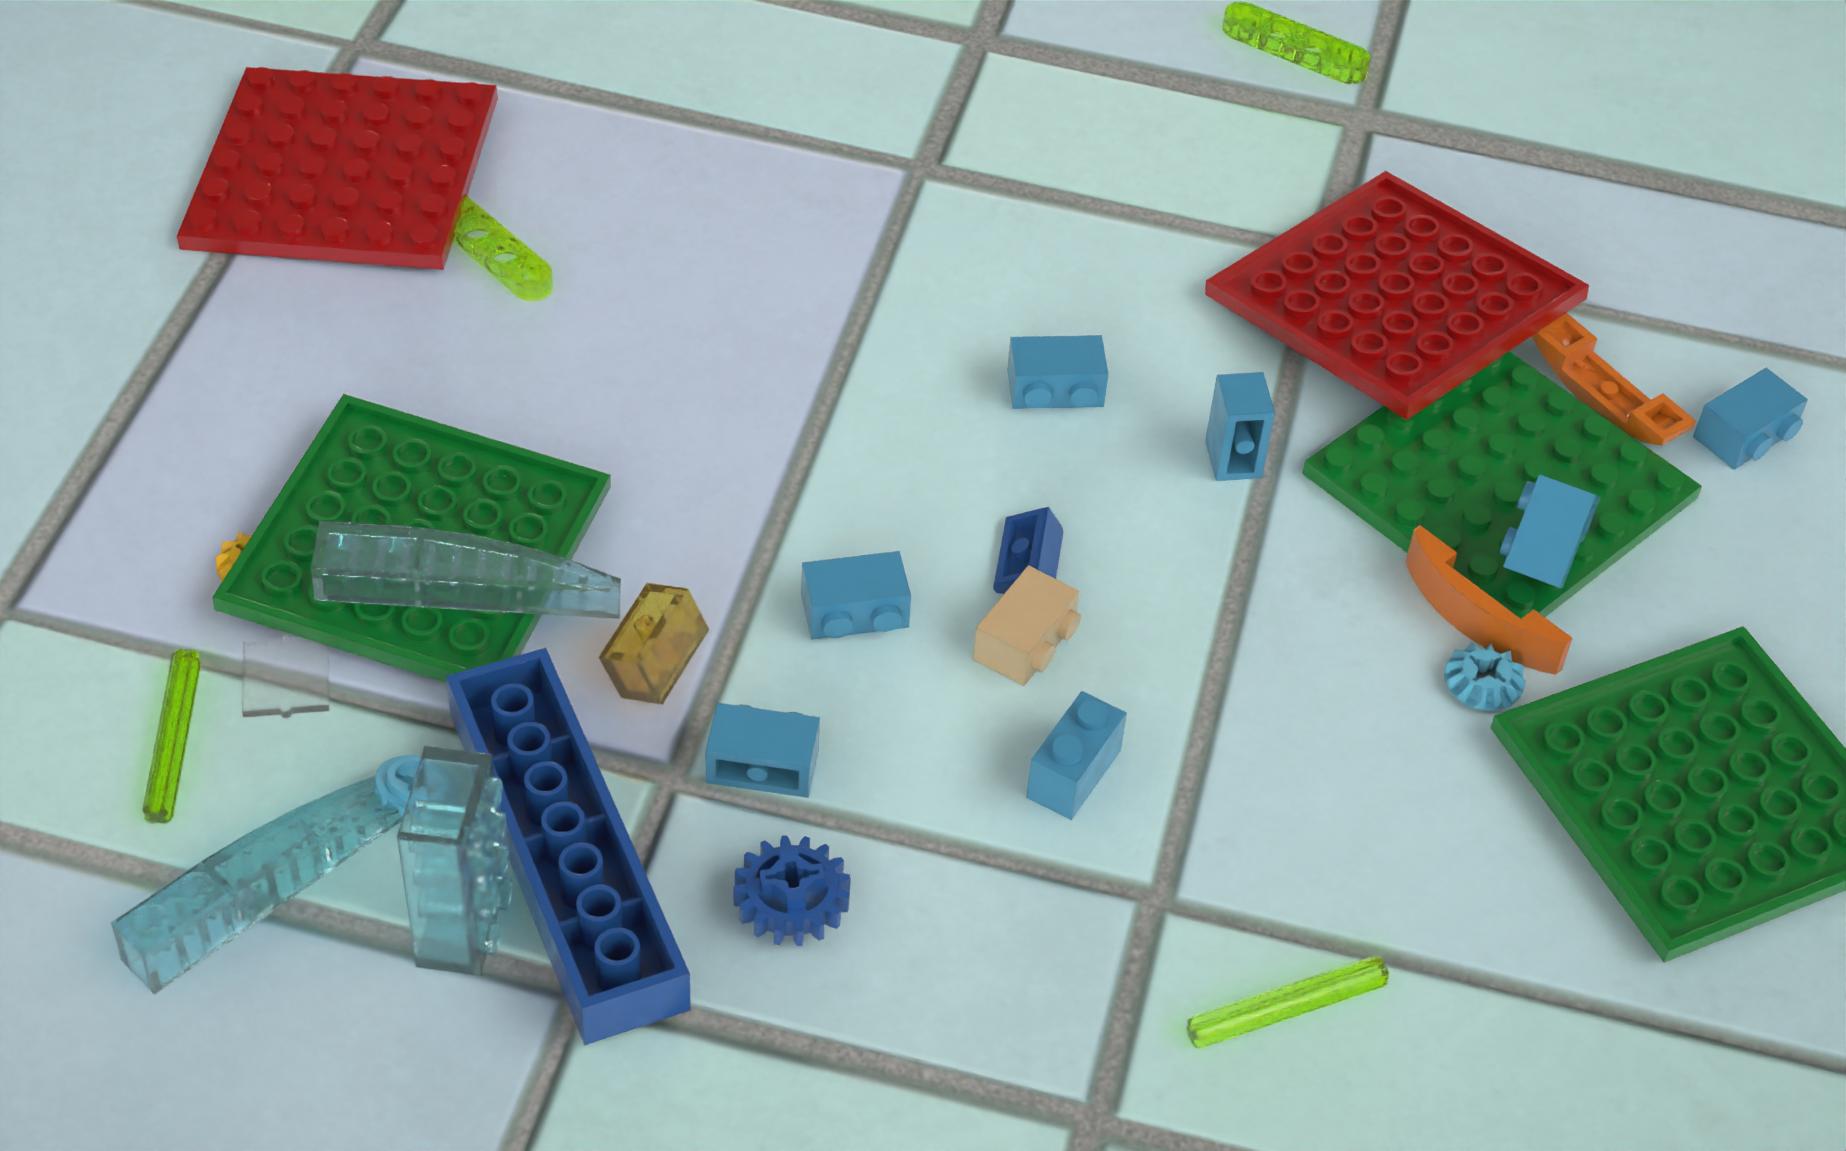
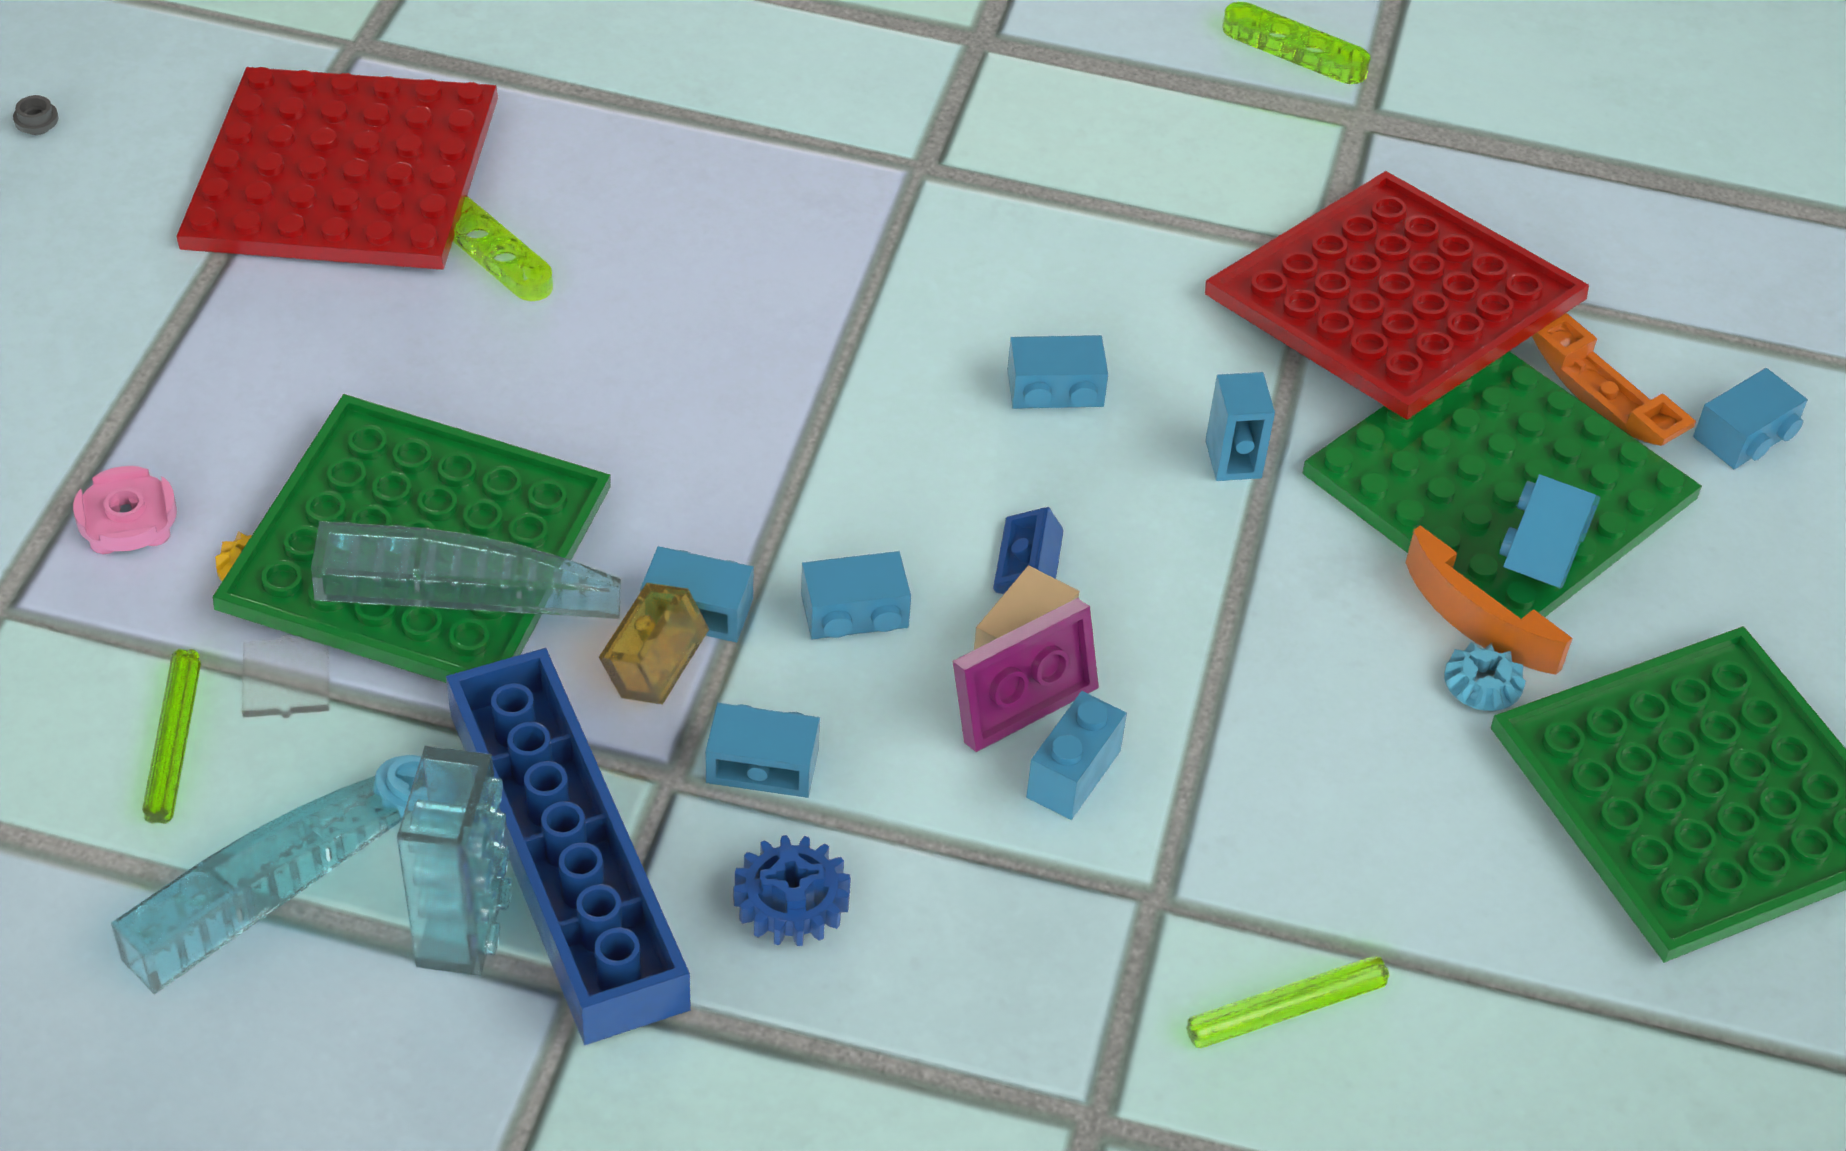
none -> dark grey plate [13,95,59,135]
none -> bright pink plate [73,466,177,554]
none -> dark azure brick [640,546,754,643]
none -> magenta plate [952,598,1099,752]

